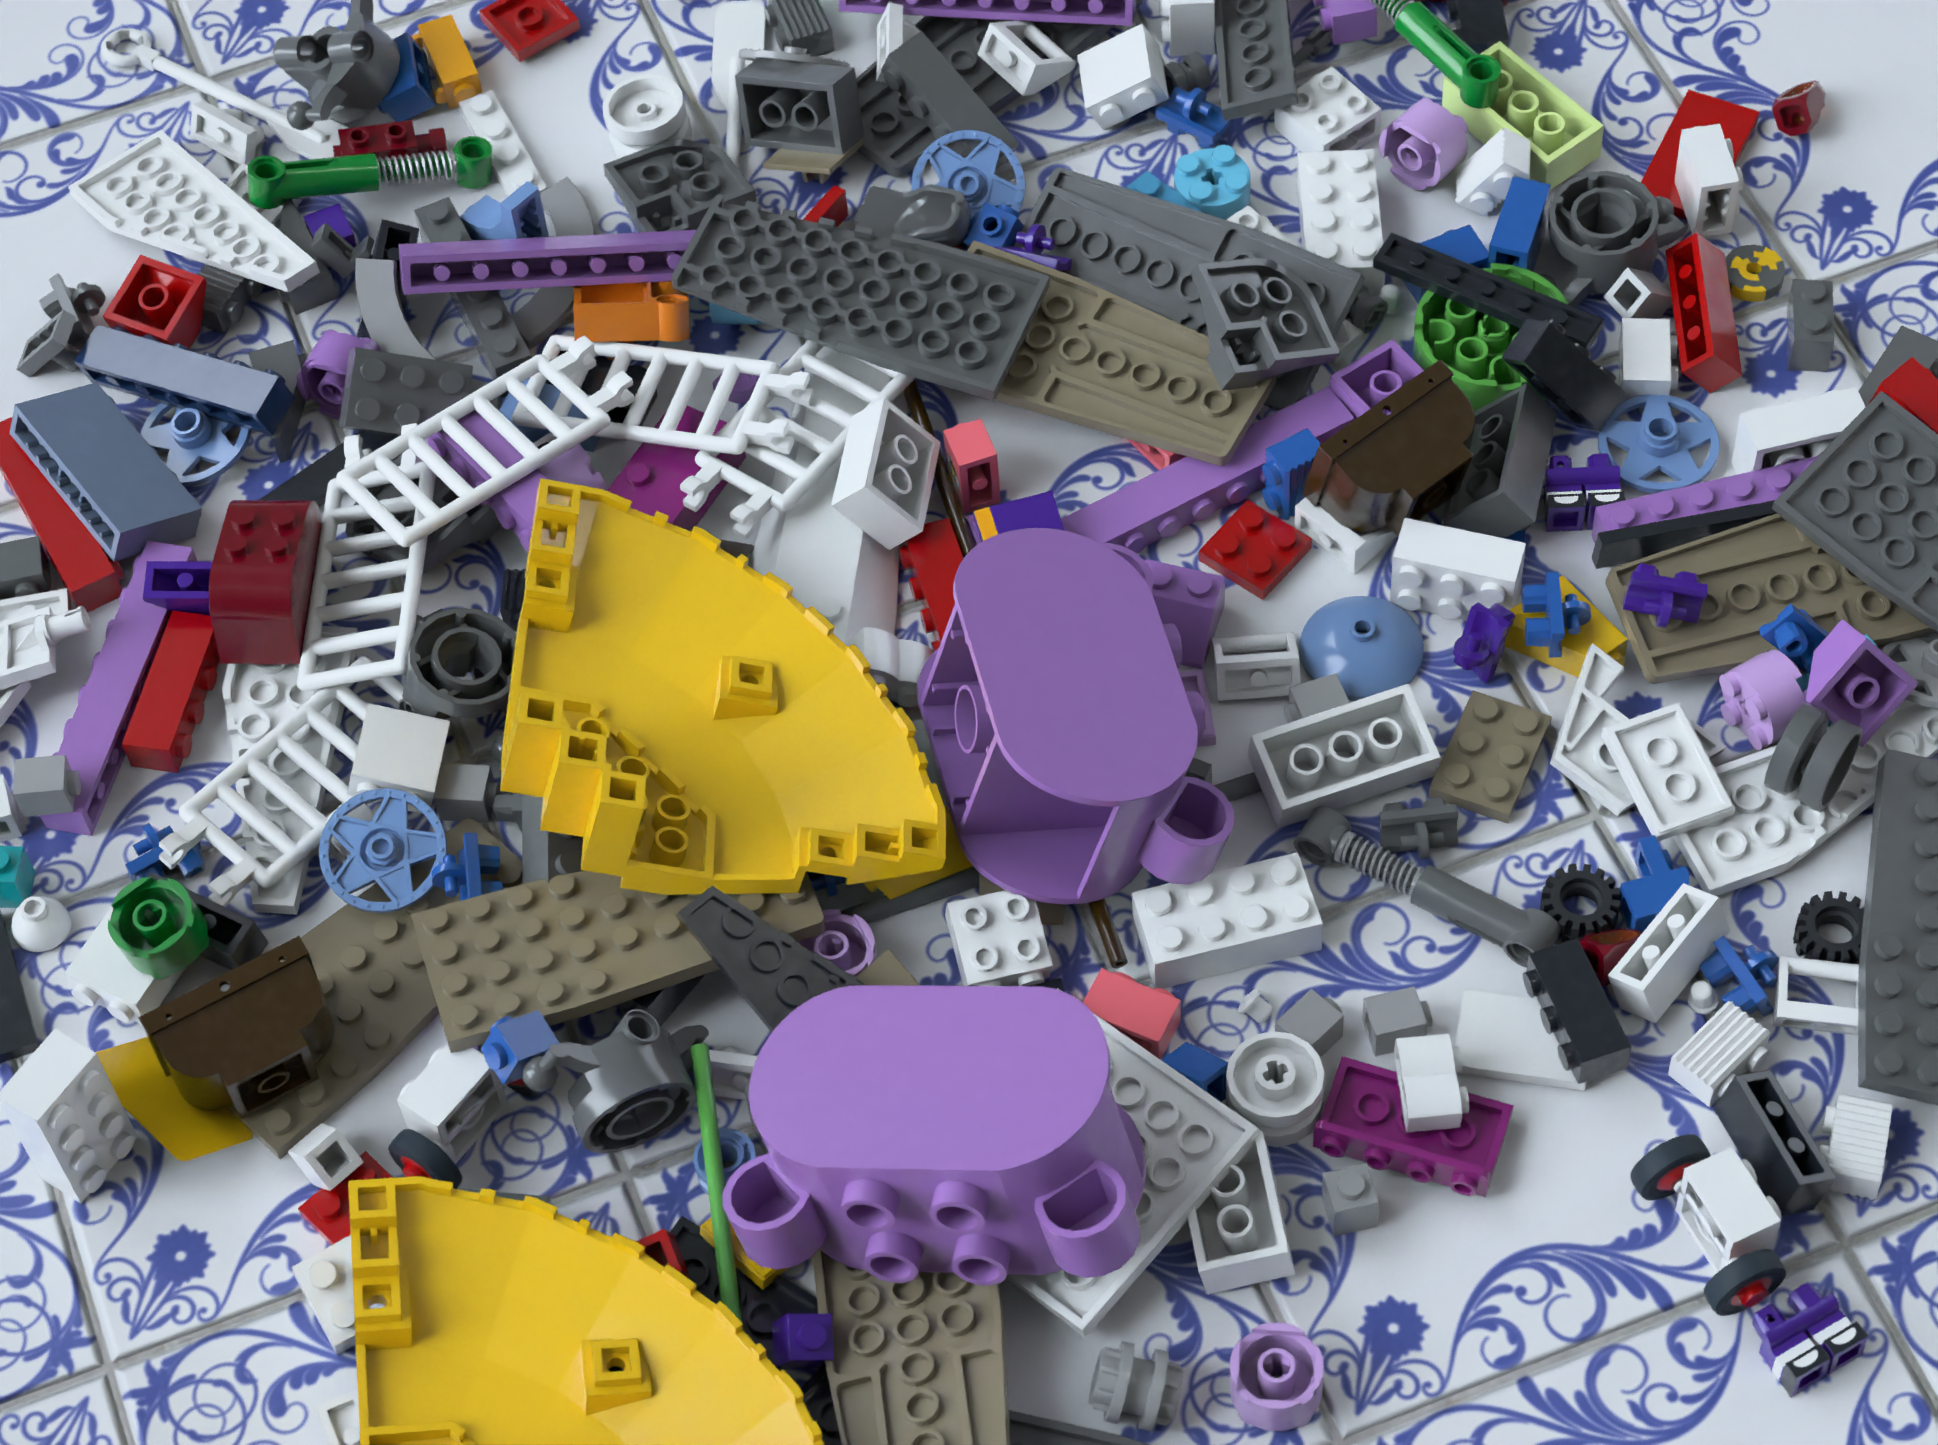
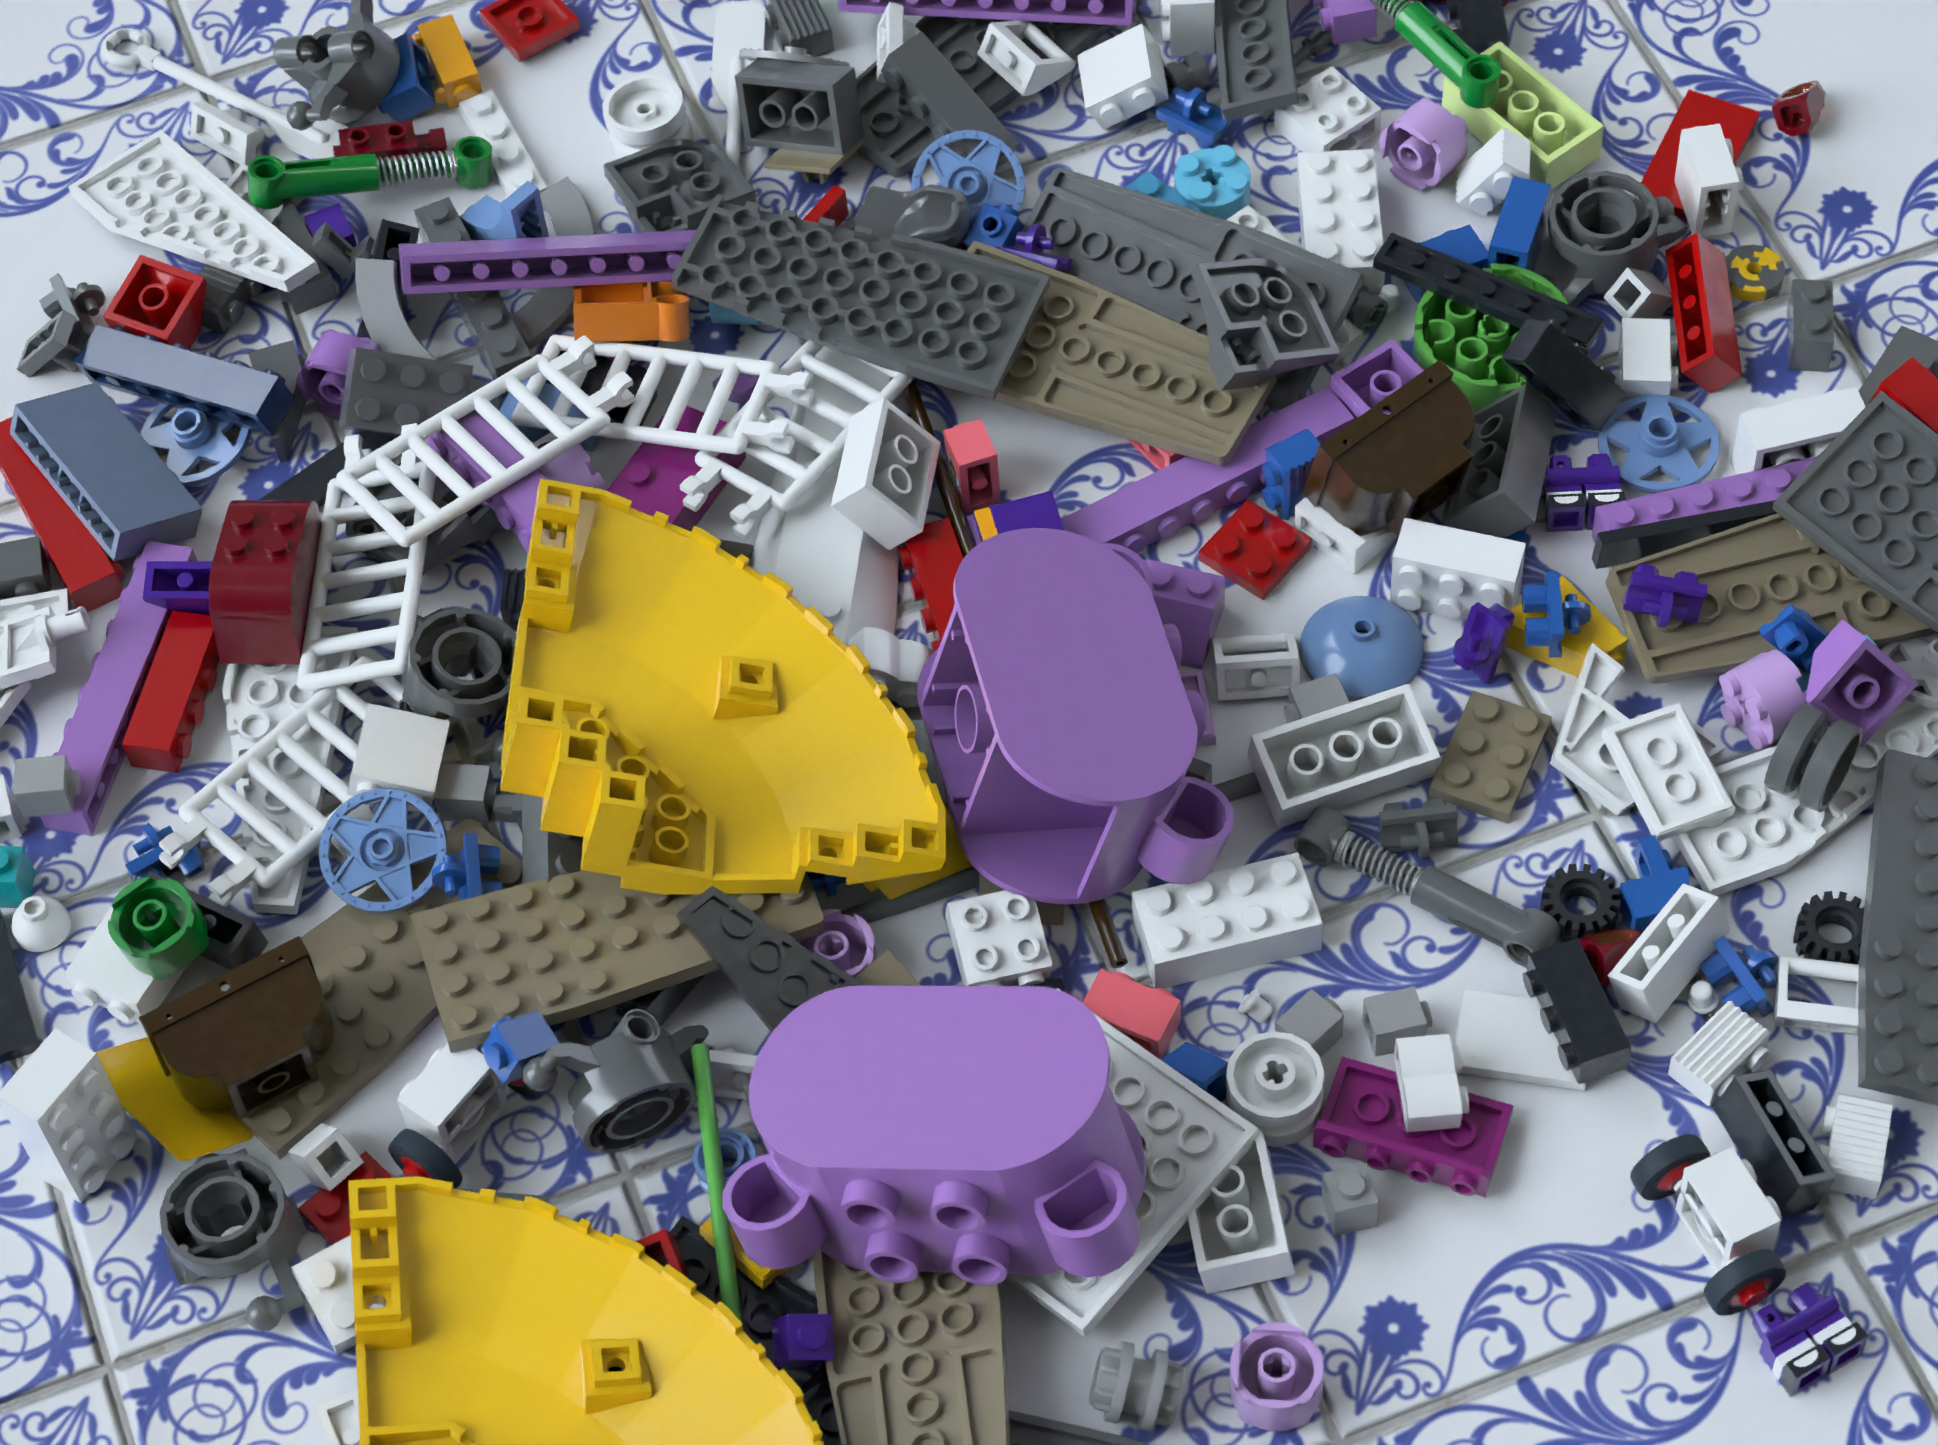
none -> dark grey piece [159,1148,307,1332]

